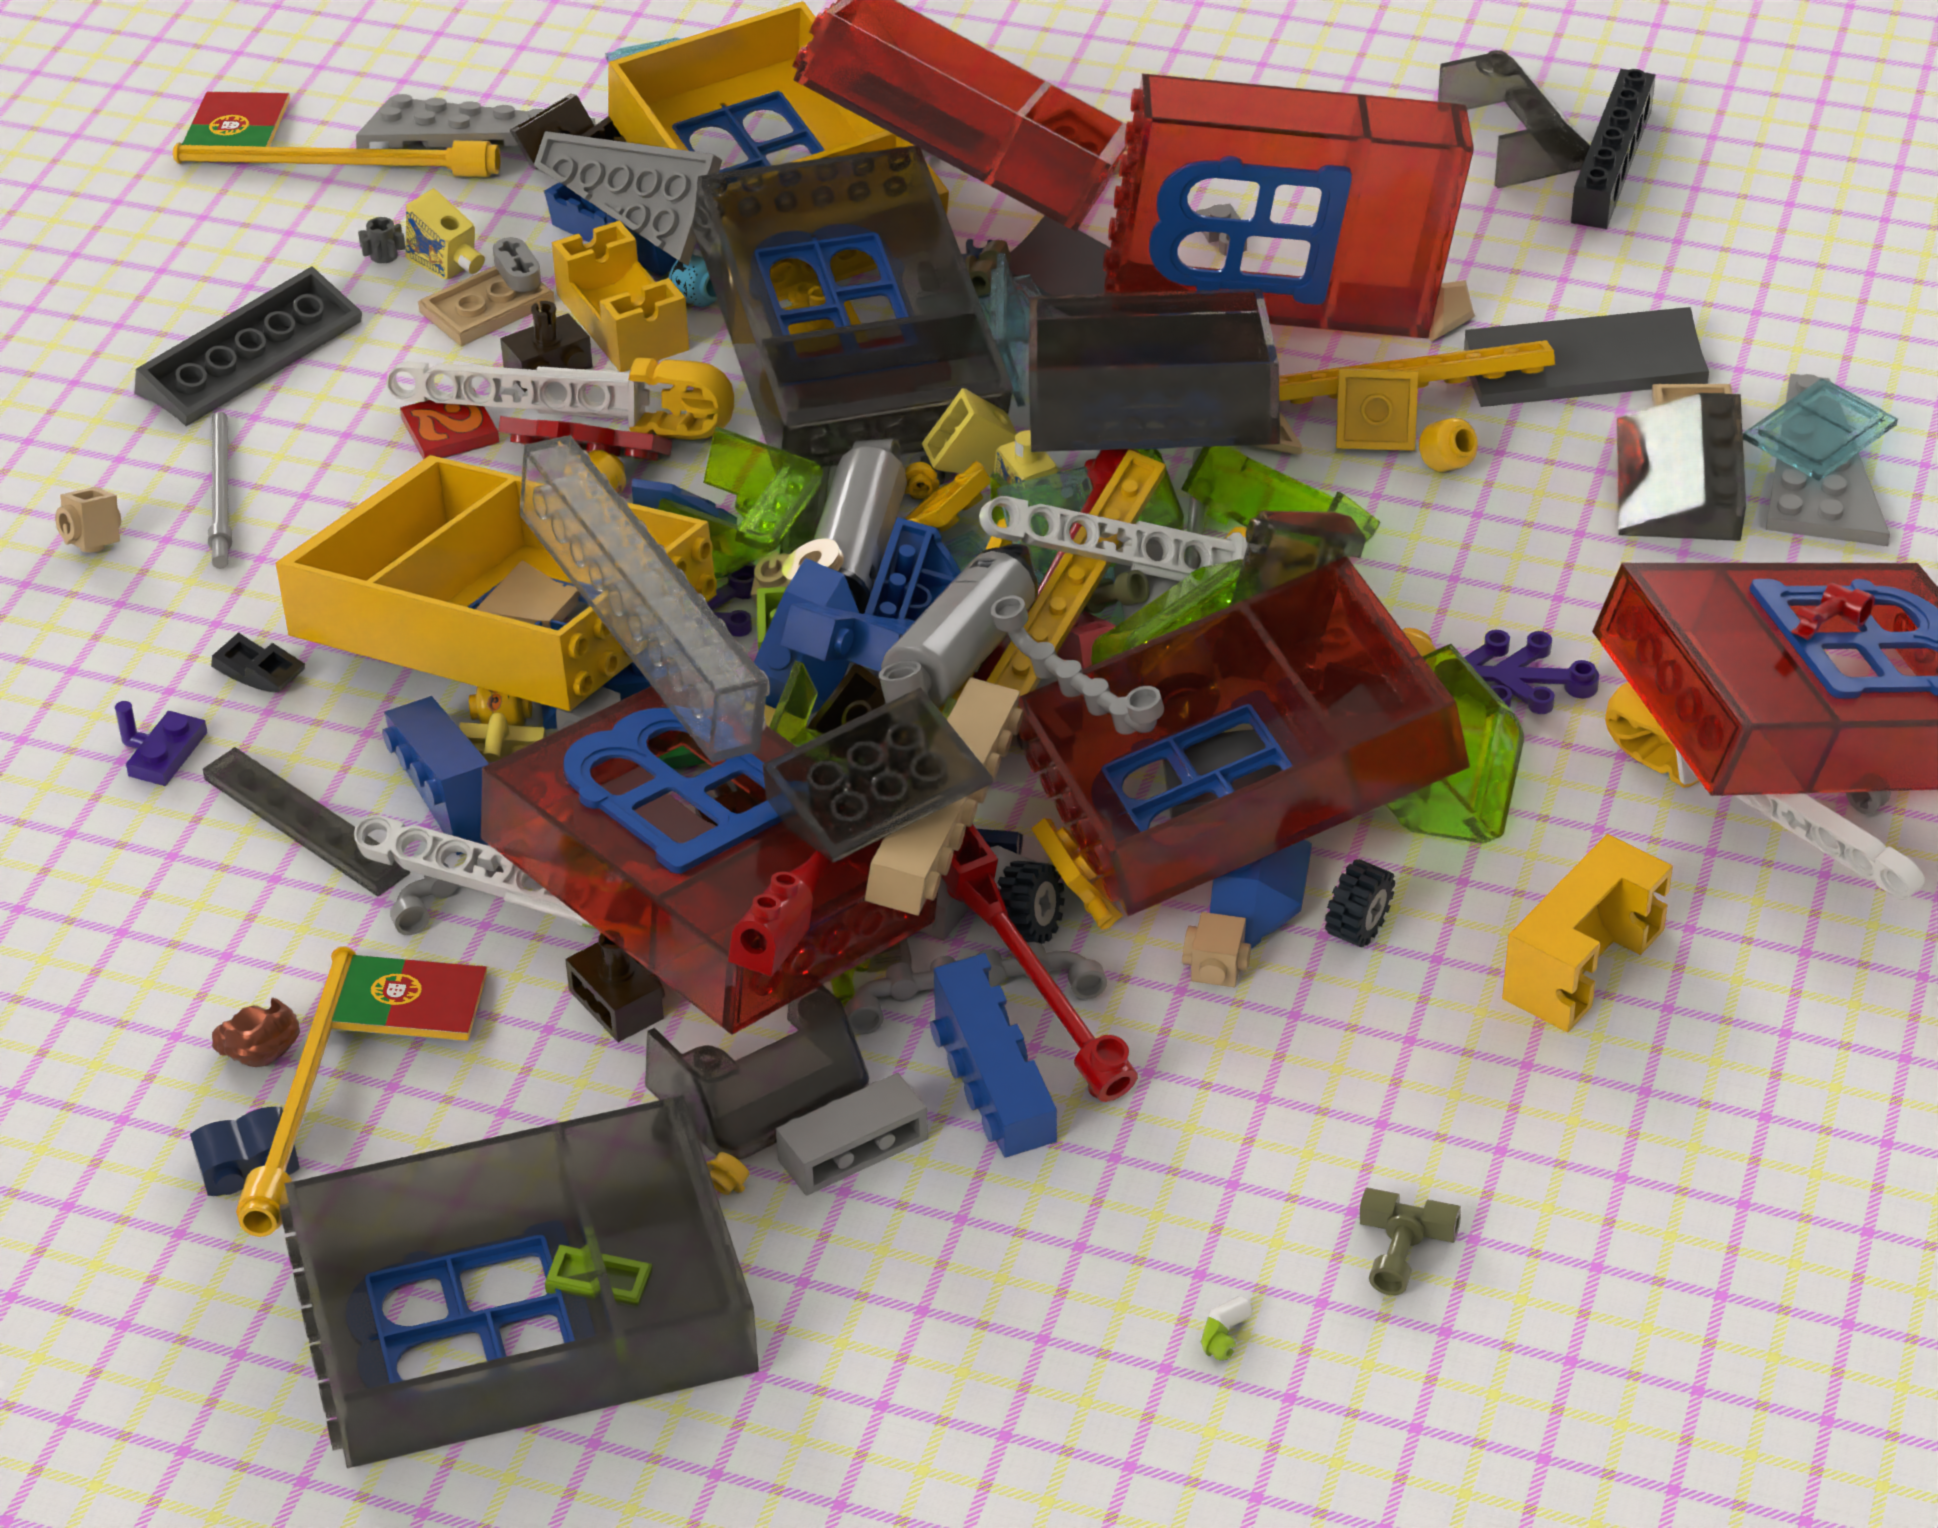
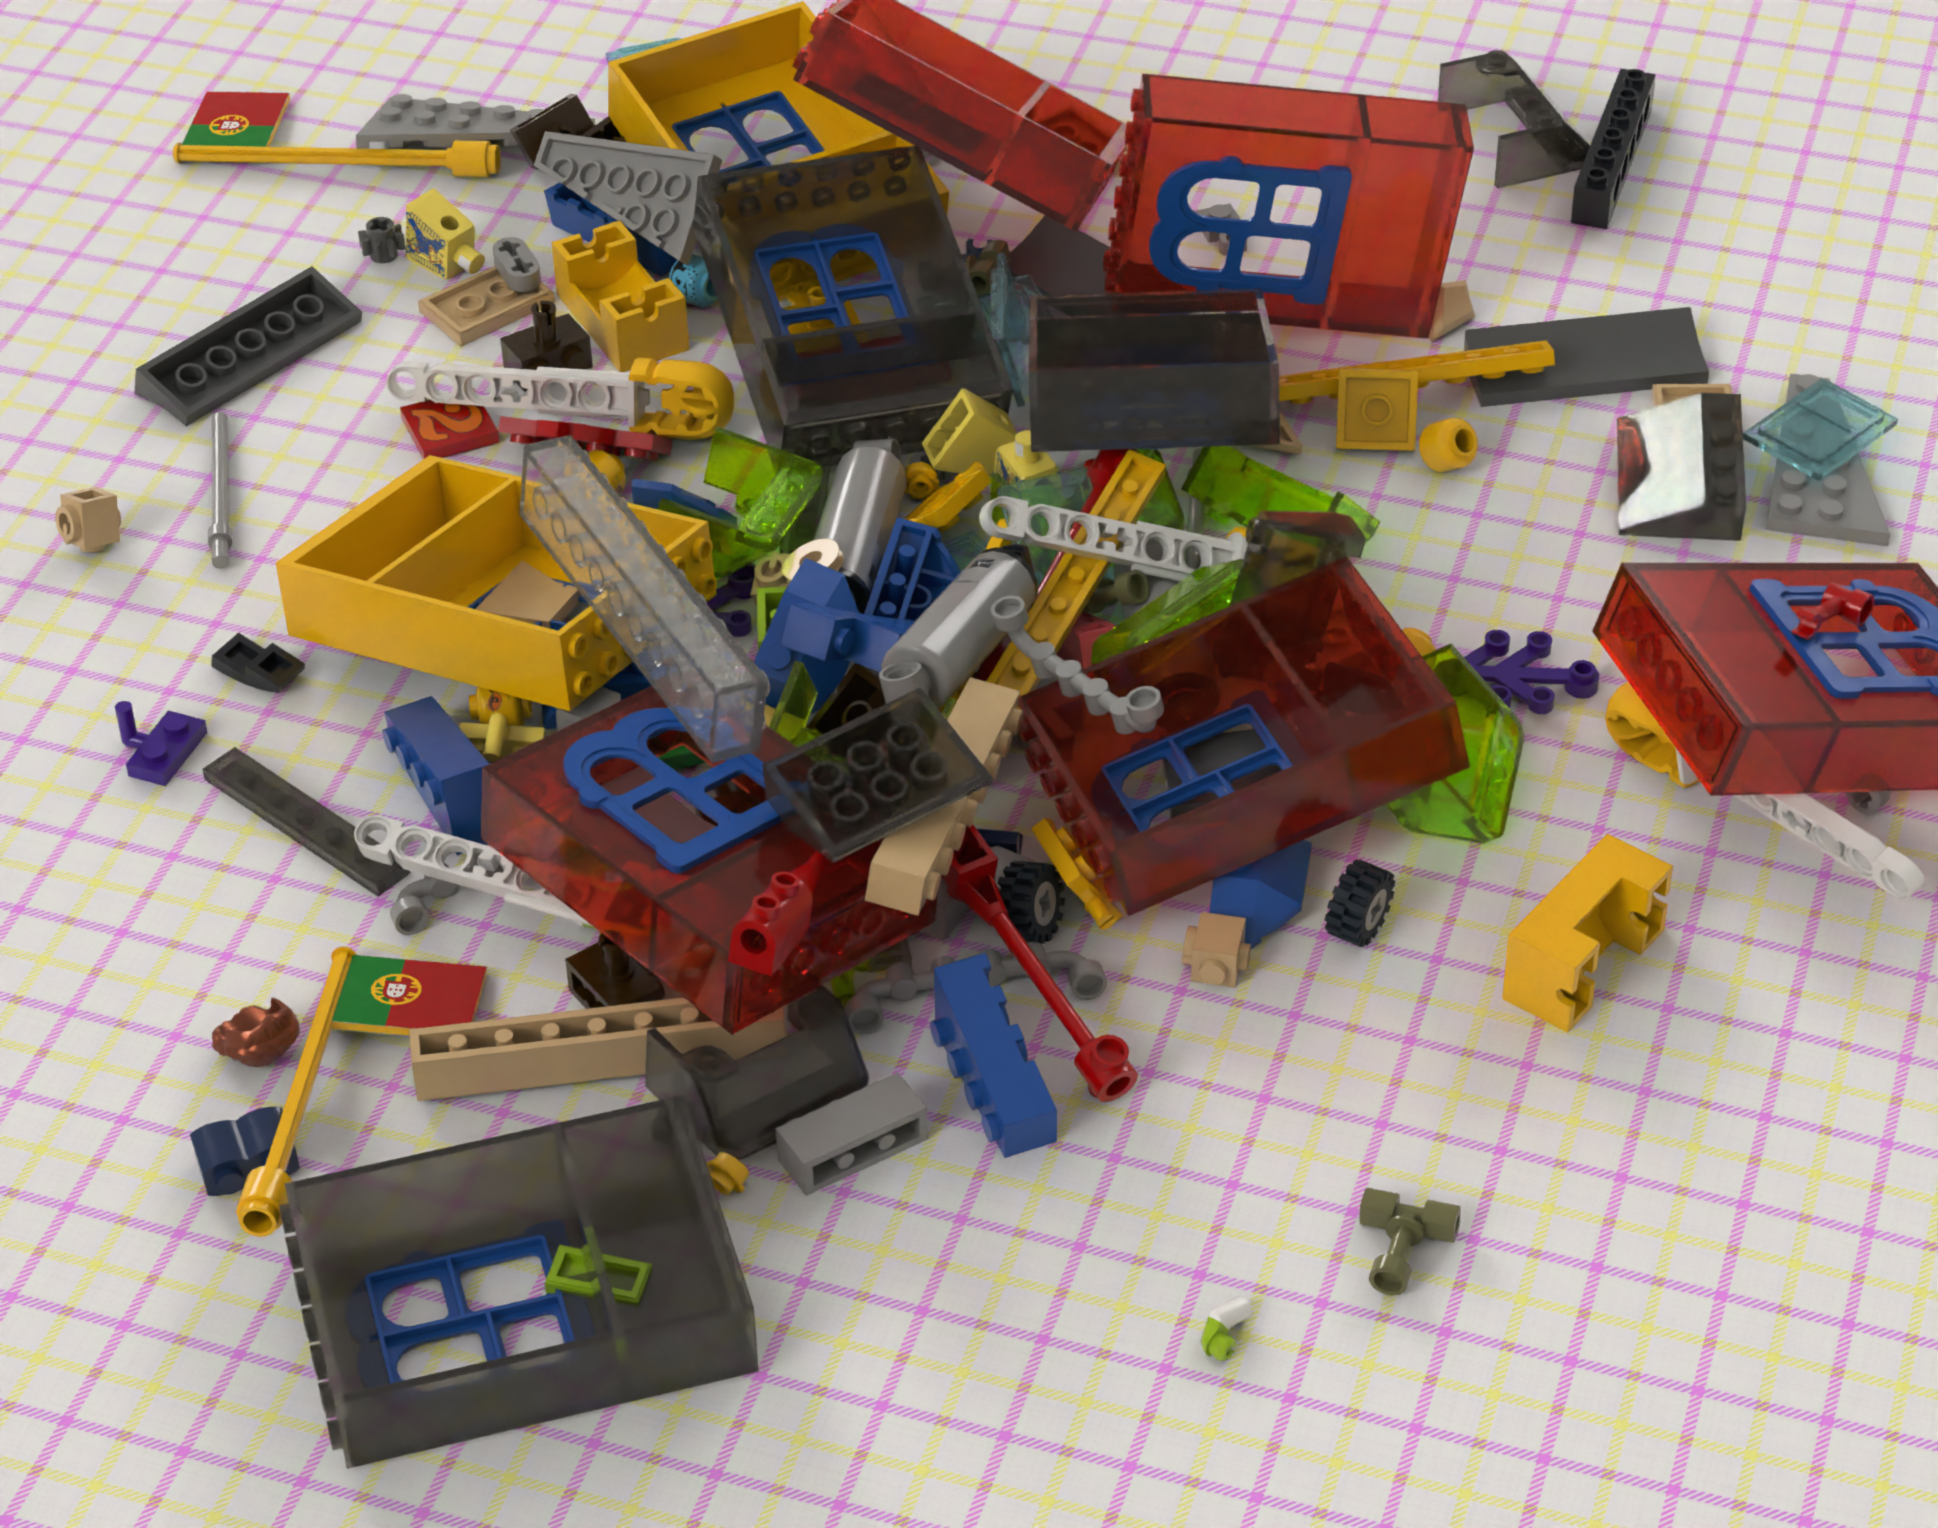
none -> tan brick [409,986,787,1101]

